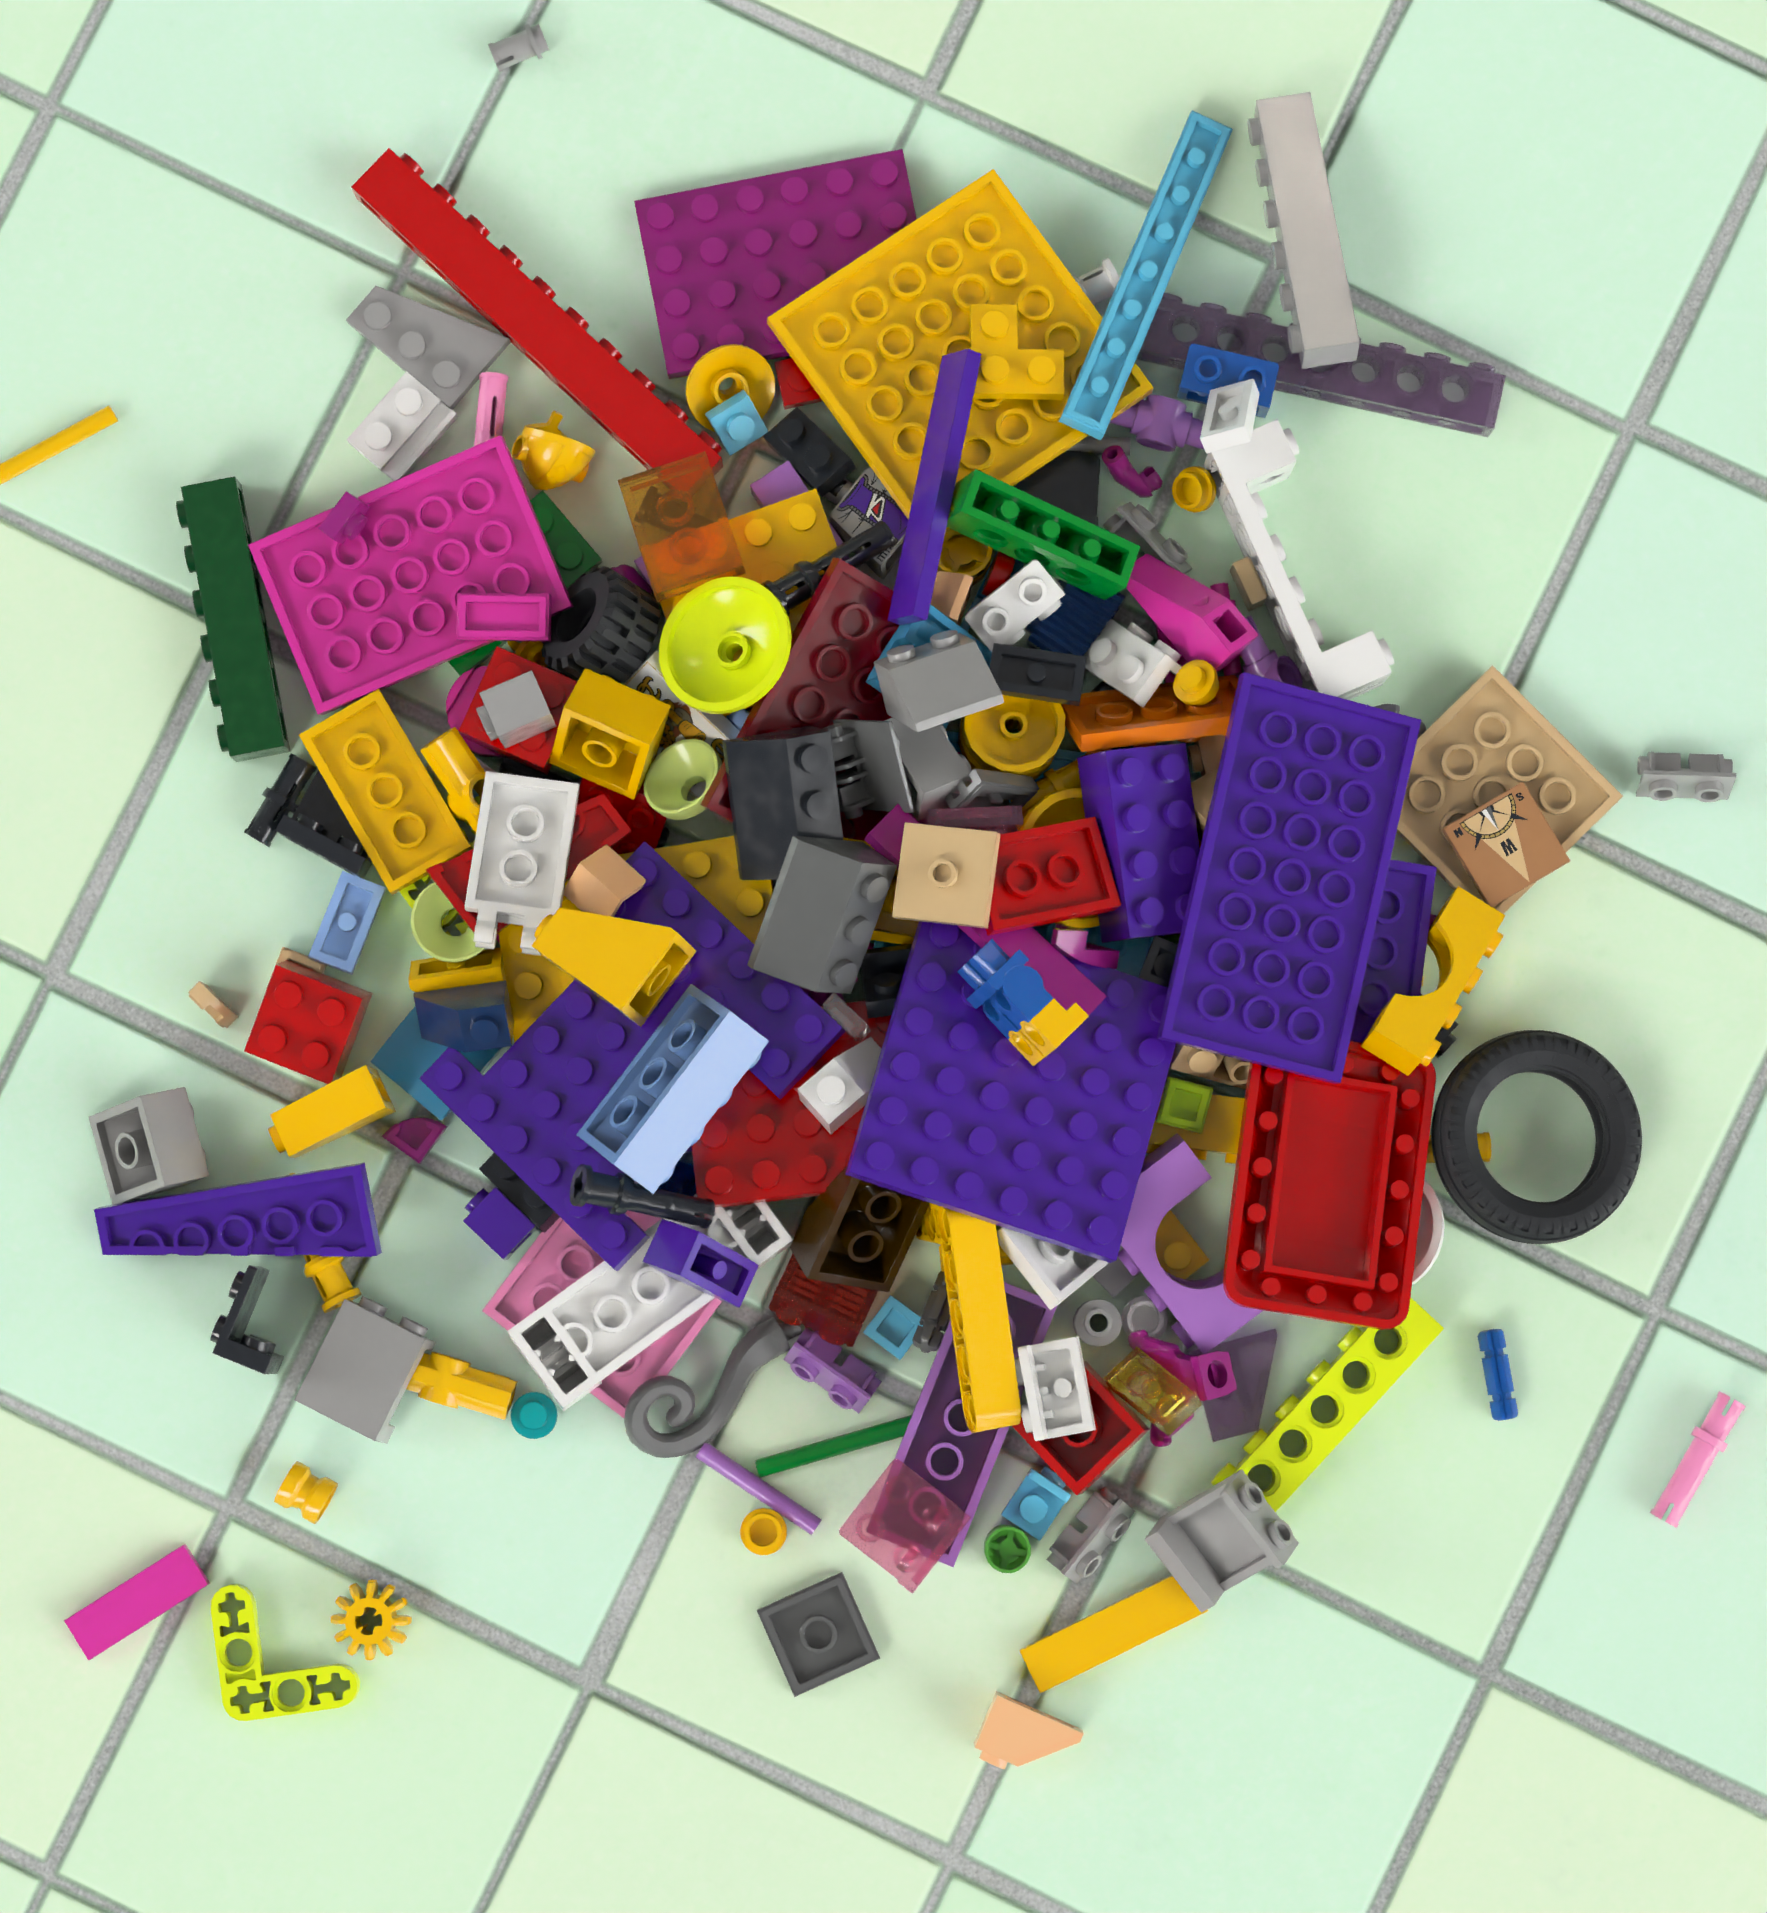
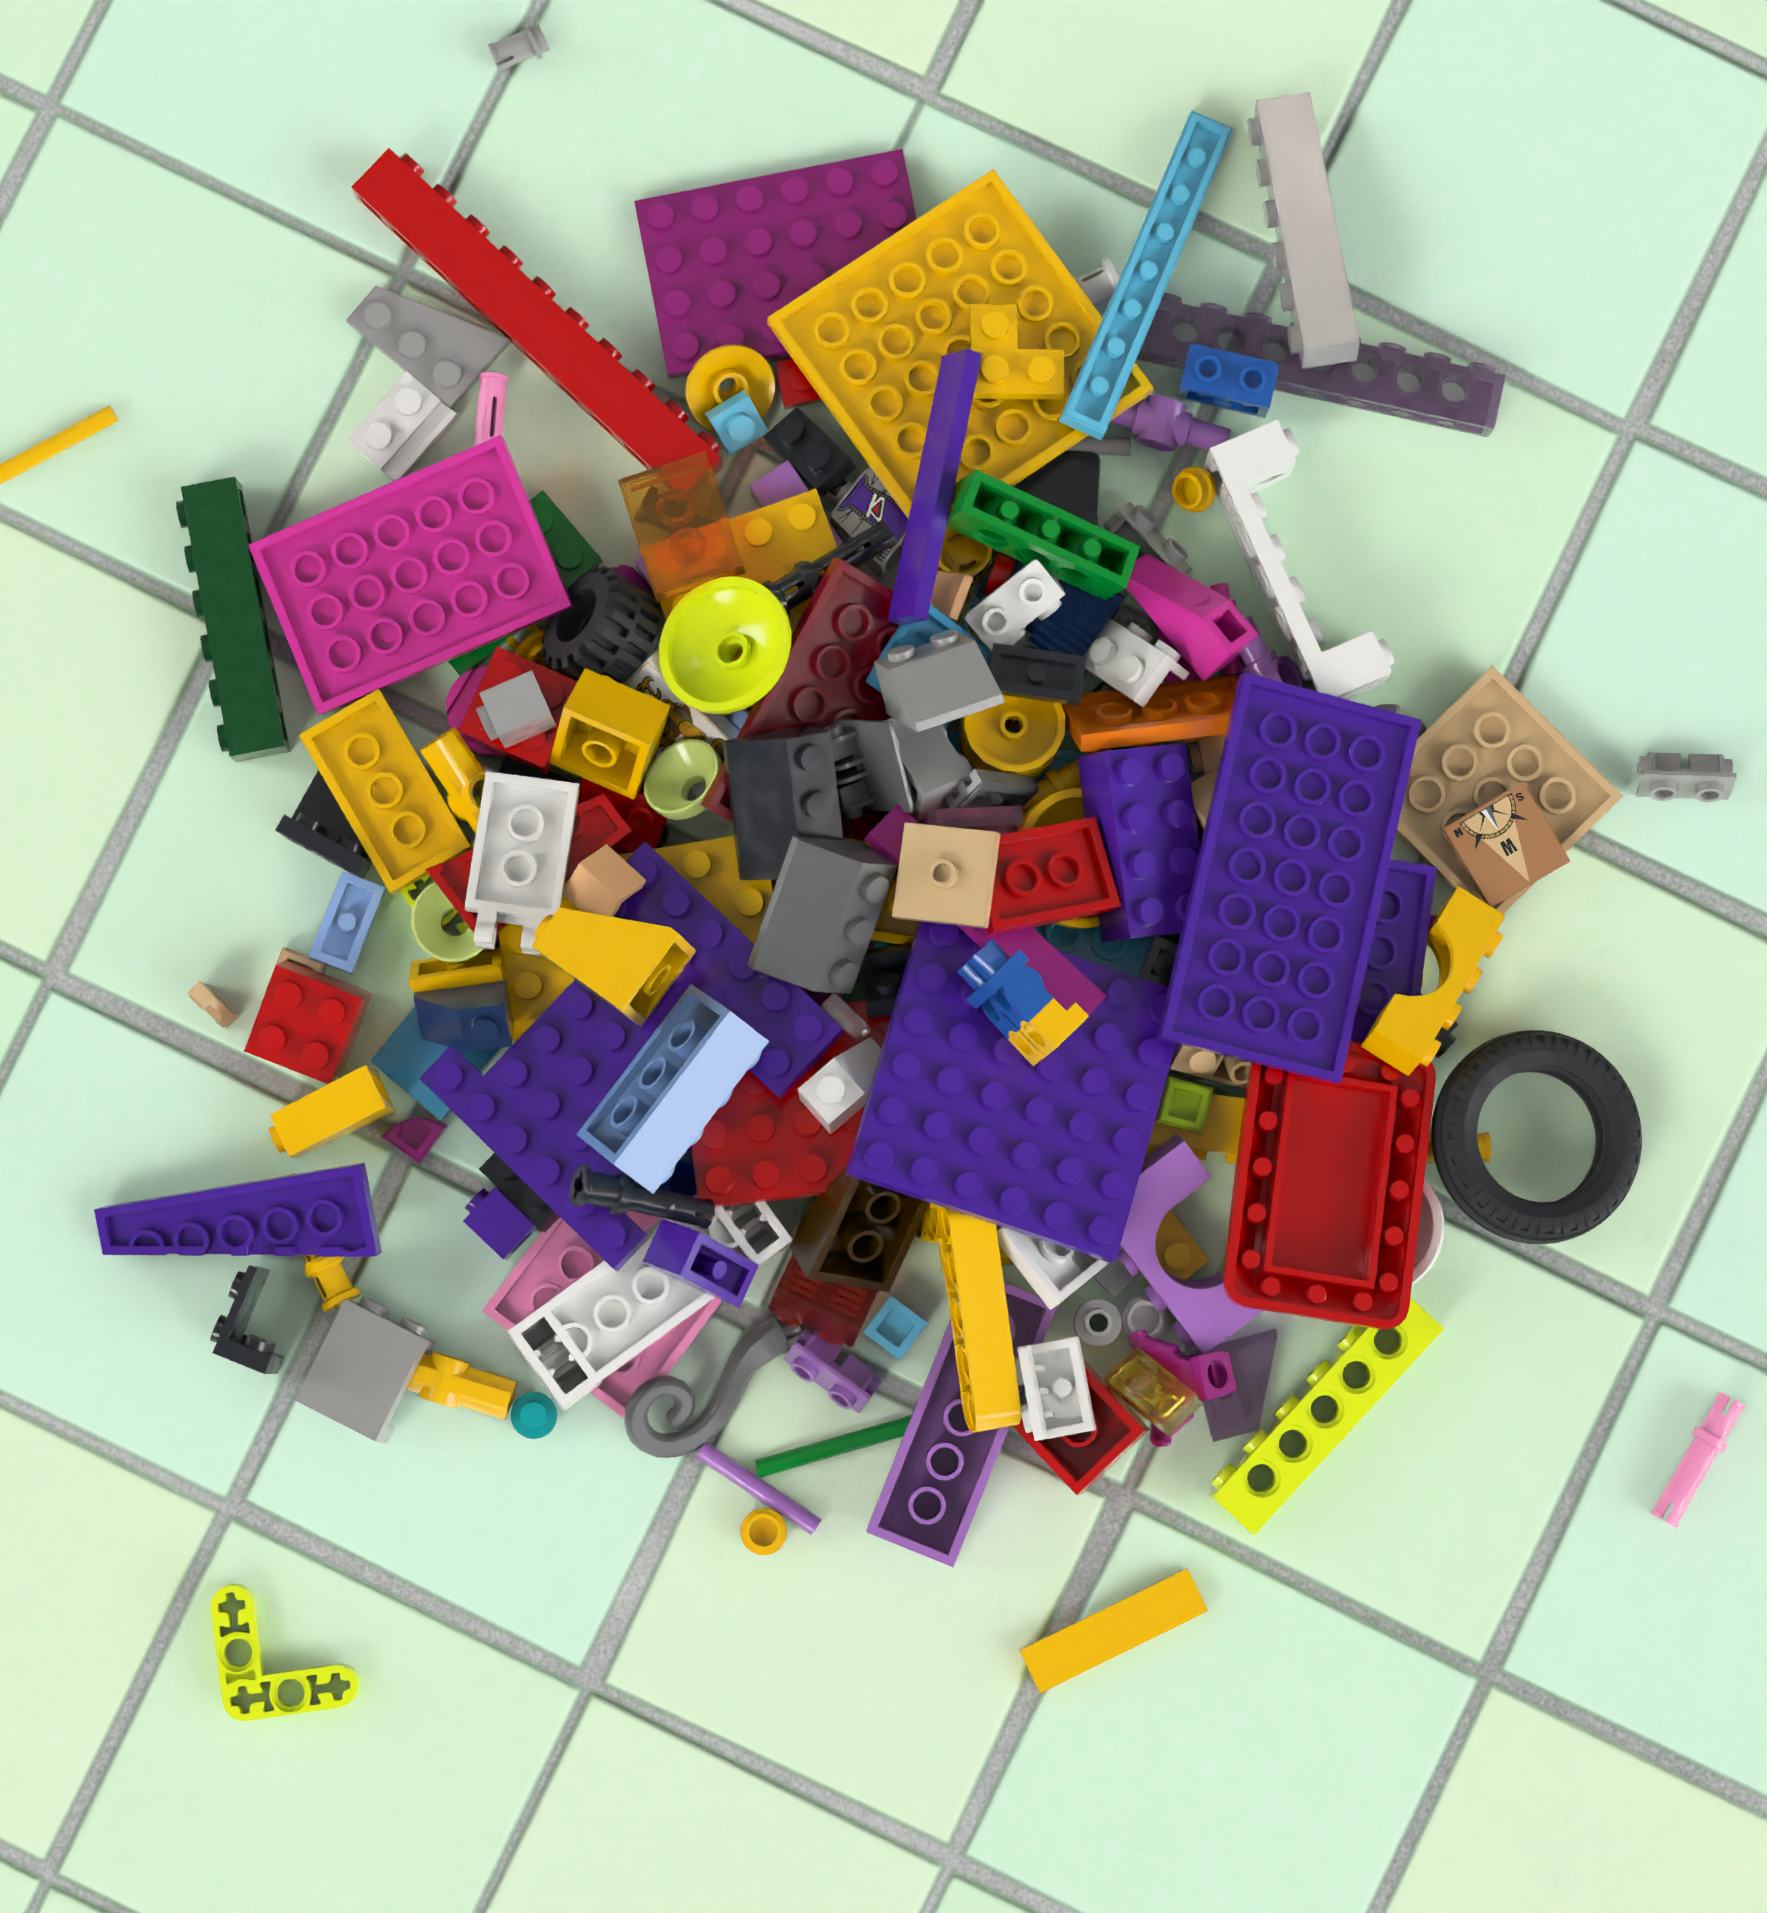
dark pink tile [64,1544,210,1660] -> none
light grey slope [89,1087,210,1205] -> none
black pin [244,753,317,848] -> none
yellow wheel [274,1461,338,1524] -> none
magenta plate [318,491,370,544] -> none
yellow gear [331,1579,412,1660] -> none
dark pink tile [456,593,552,642] -> none
yellow helmet [511,411,595,490] -> none
dark grey tile [757,1572,880,1697] -> none
clear pink bracket [839,1459,971,1594] -> none
dark grey axle [912,1271,950,1353] -> none
light nougat slope [974,1691,1084,1769] -> none
bright green wheel [984,1524,1031,1573] -> none
medium azure bracket [1001,1466,1072,1541] -> none
light grey hinge [1046,1487,1135,1584] -> none
magenta slope [1051,923,1120,969] -> none
magenta arm [1102,445,1163,498] -> none
light grey panel [1144,1469,1299,1613] -> none
yellow plate [1173,660,1219,706] -> none
white plate [1200,378,1260,454] -> none
tan tile [1229,556,1268,612] -> none
blue axle [1477,1329,1518,1421] -> none

